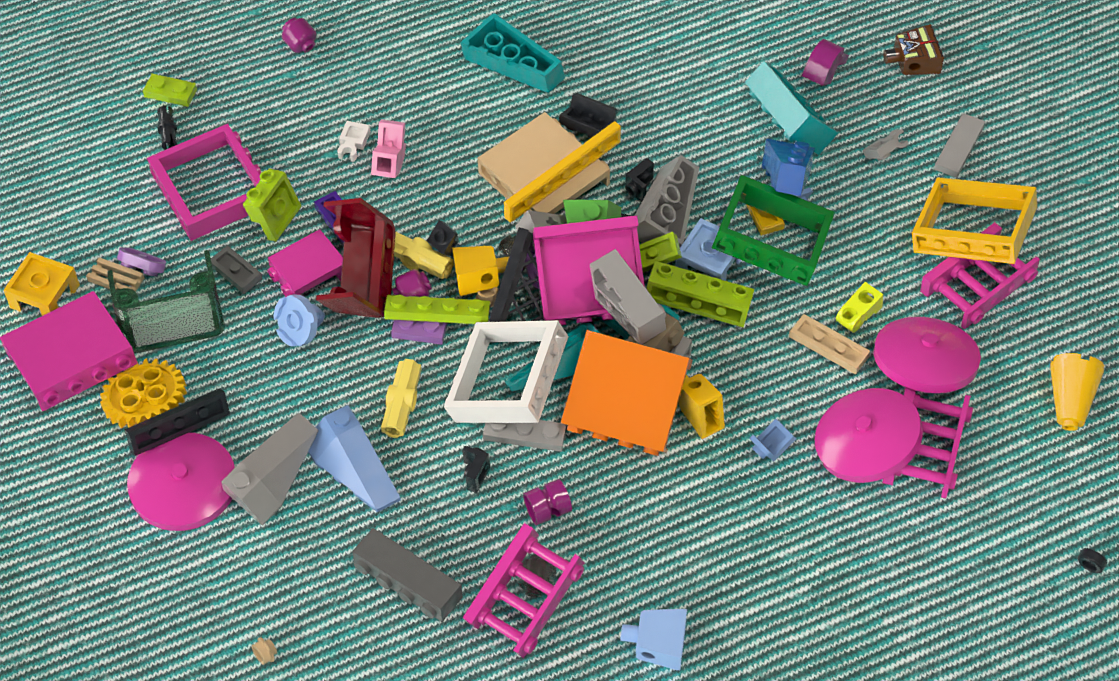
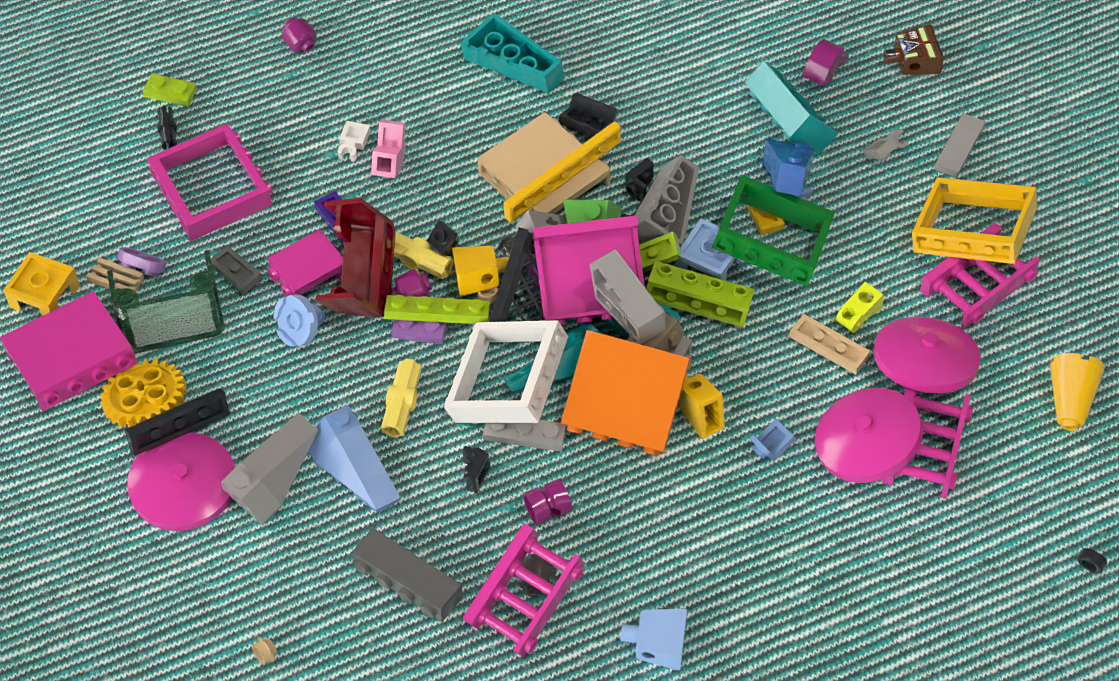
lime plate [243,169,302,242] -> none

